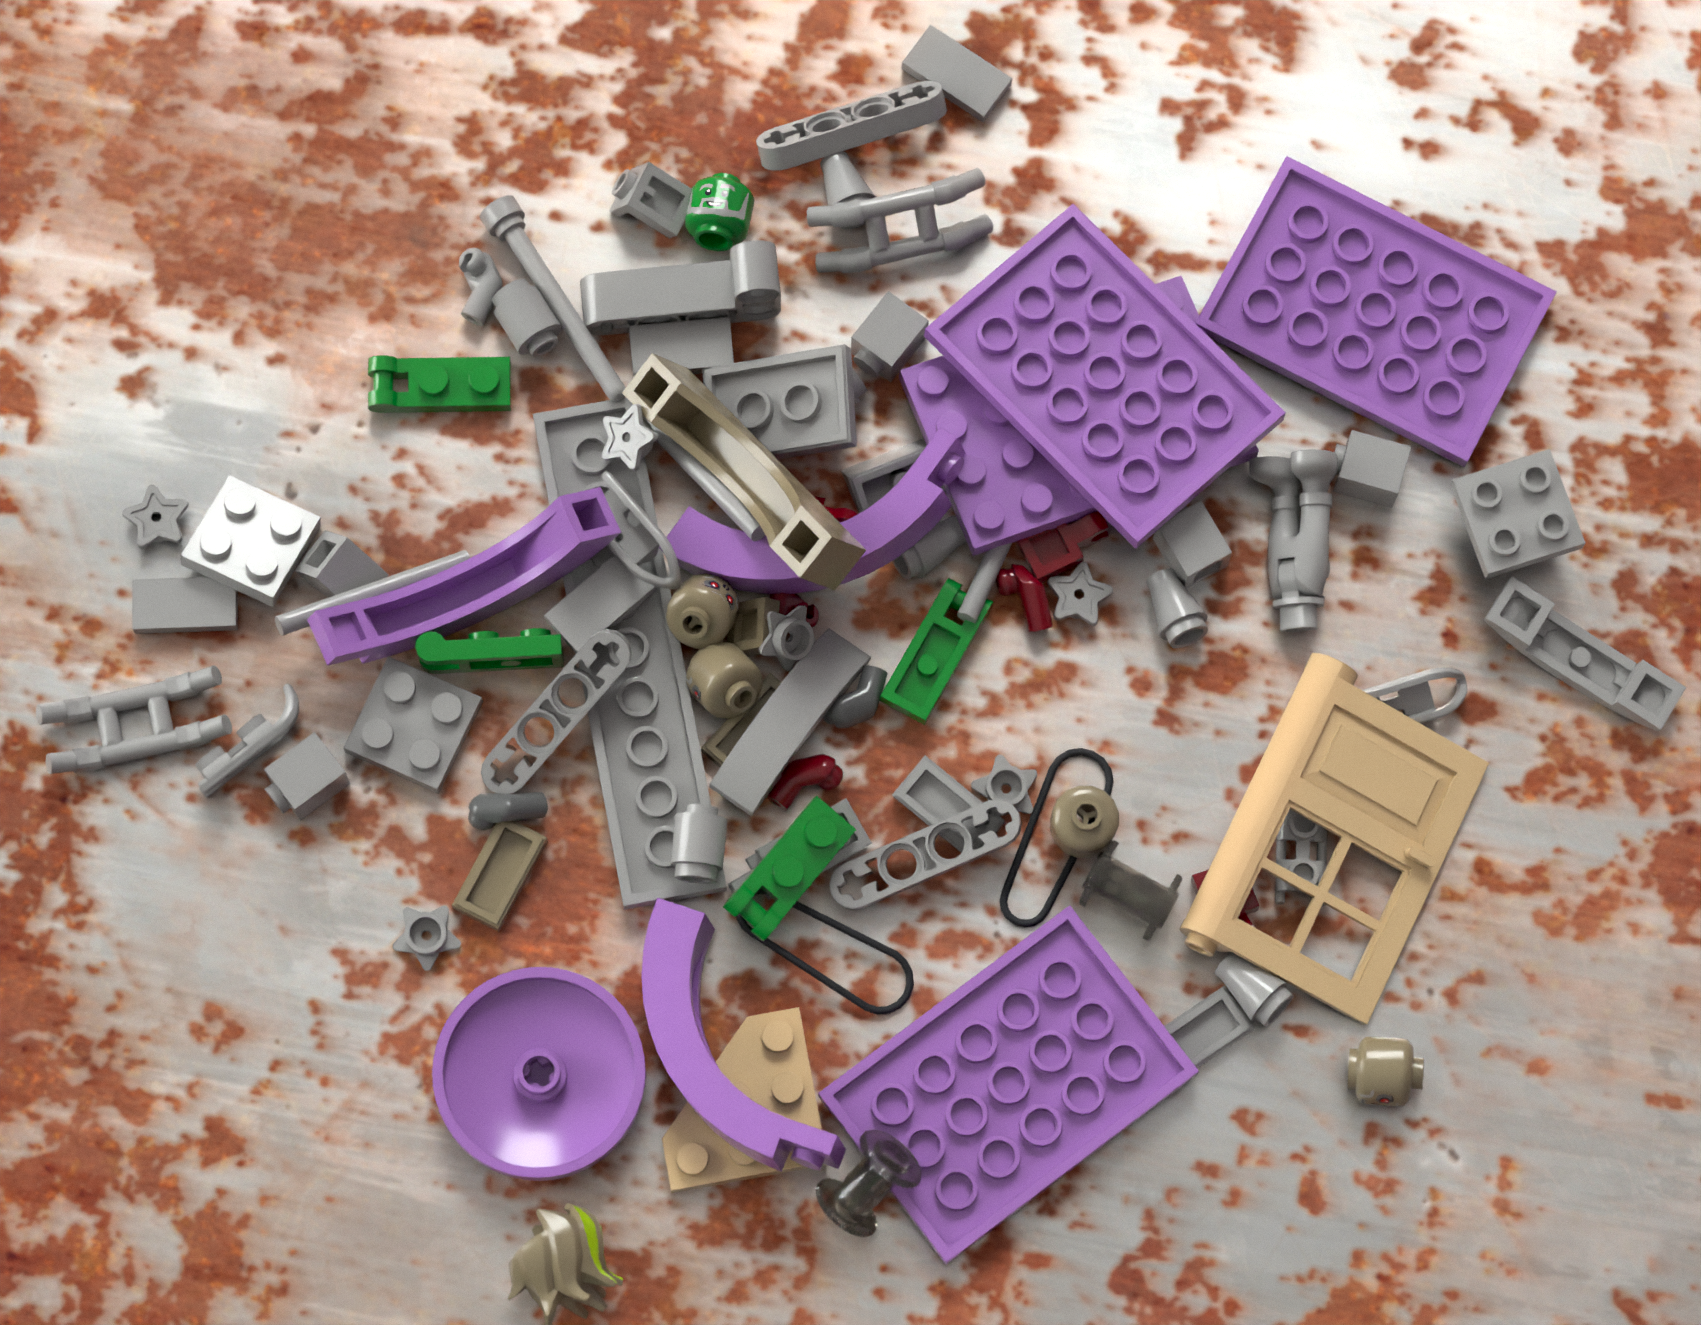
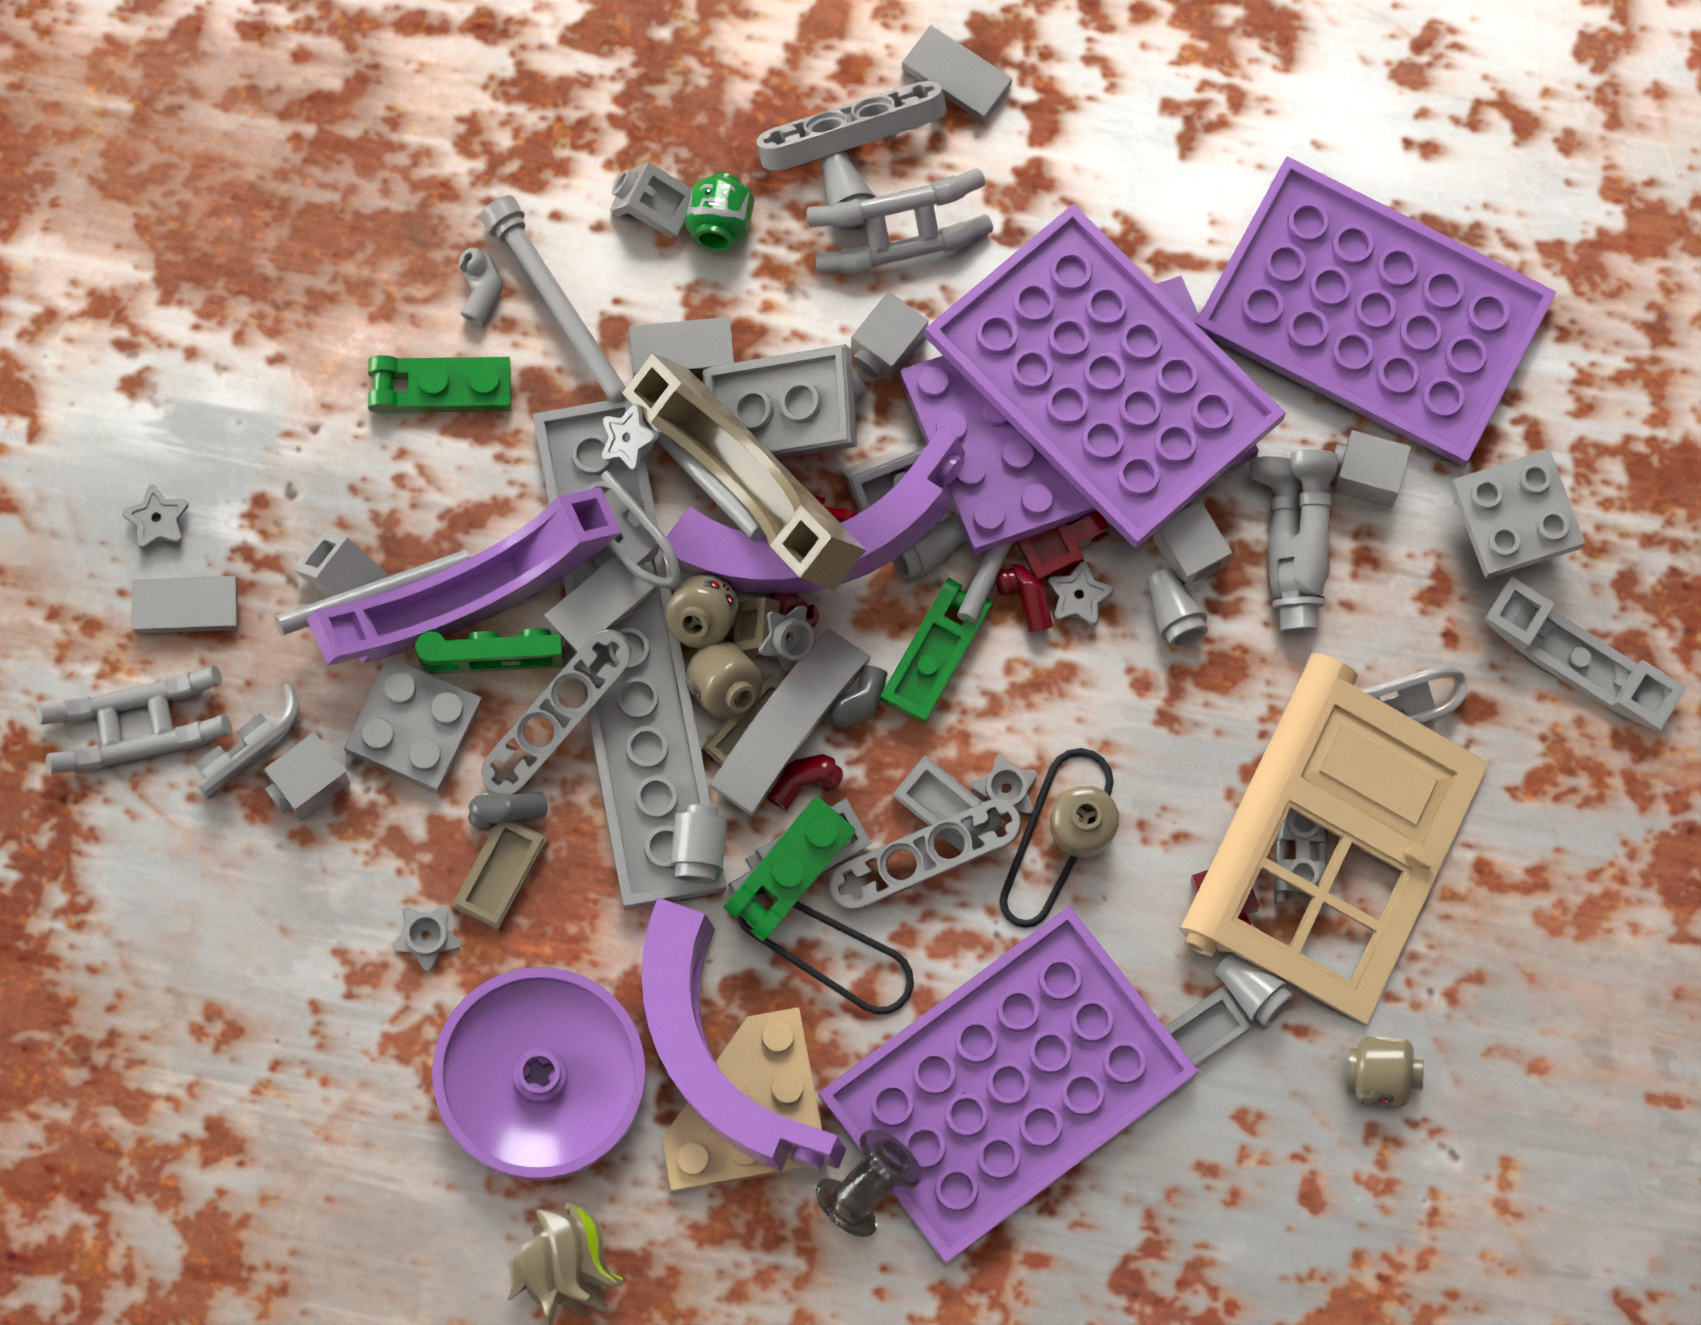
plate [181,475,321,607] -> none
light grey brick [492,279,562,357] -> none
light grey beam [580,240,781,335] -> none
clear smoke hose [1079,840,1183,941] -> none

